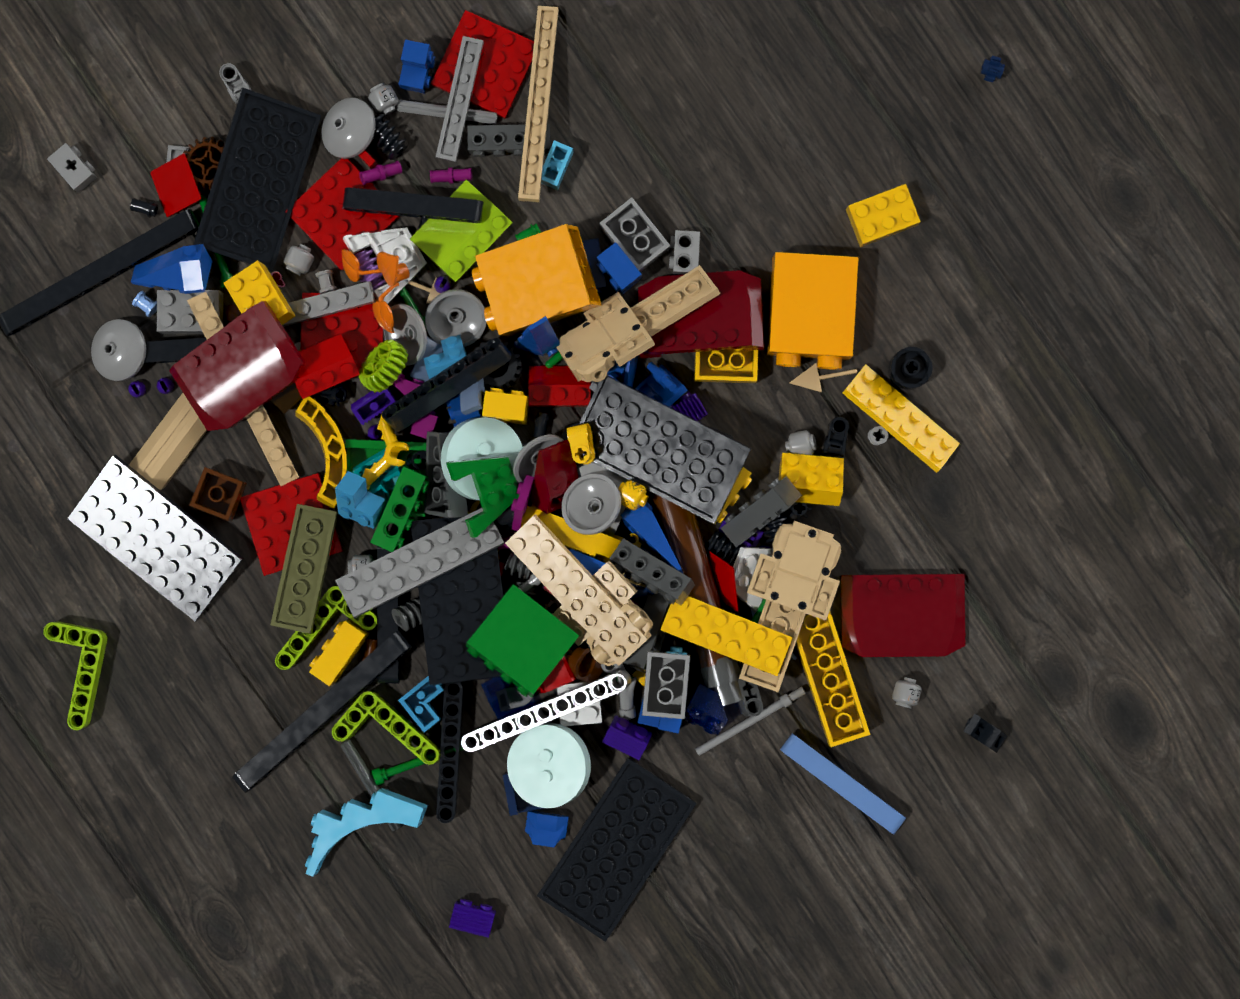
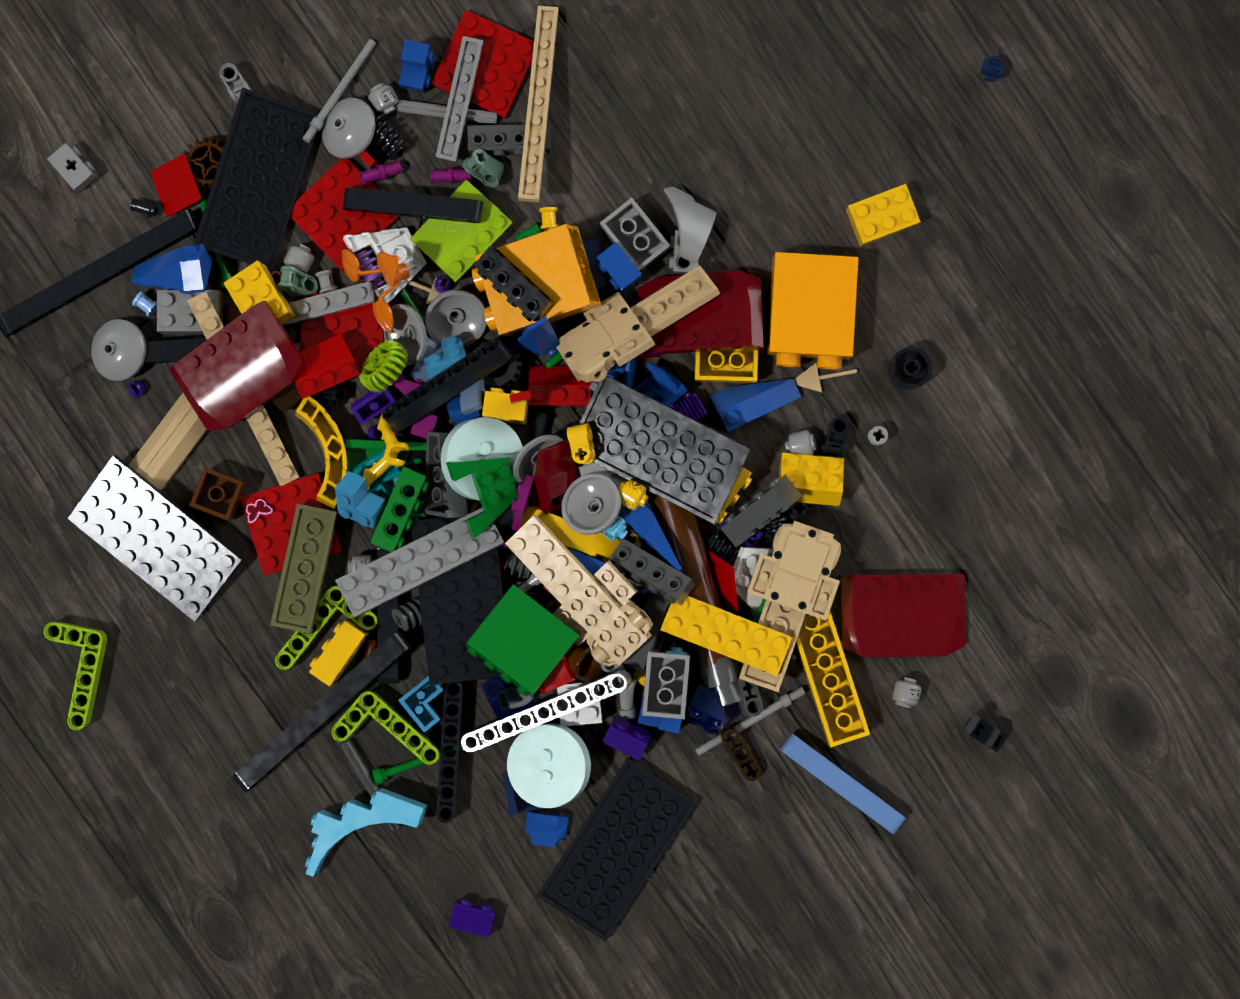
dark purple hinge [157,378,174,394] -> none
light grey tile [166,145,190,163] -> none
medium azure brick [541,141,573,190] -> none
yellow plate [842,364,960,473] -> none
none -> dark red sticker [246,499,273,523]
none -> sand green piece [277,266,318,298]
none -> light grey bar [302,39,376,143]
none -> sand green piece [463,149,504,187]
none -> black brick [474,246,555,322]
none -> red tile [509,390,532,404]
none -> yellow bush [539,207,558,230]
none -> medium azure gear [603,516,628,541]
none -> light grey panel [664,187,717,264]
none -> blue wedge [710,379,801,433]
none -> dark brown beam [721,726,761,781]

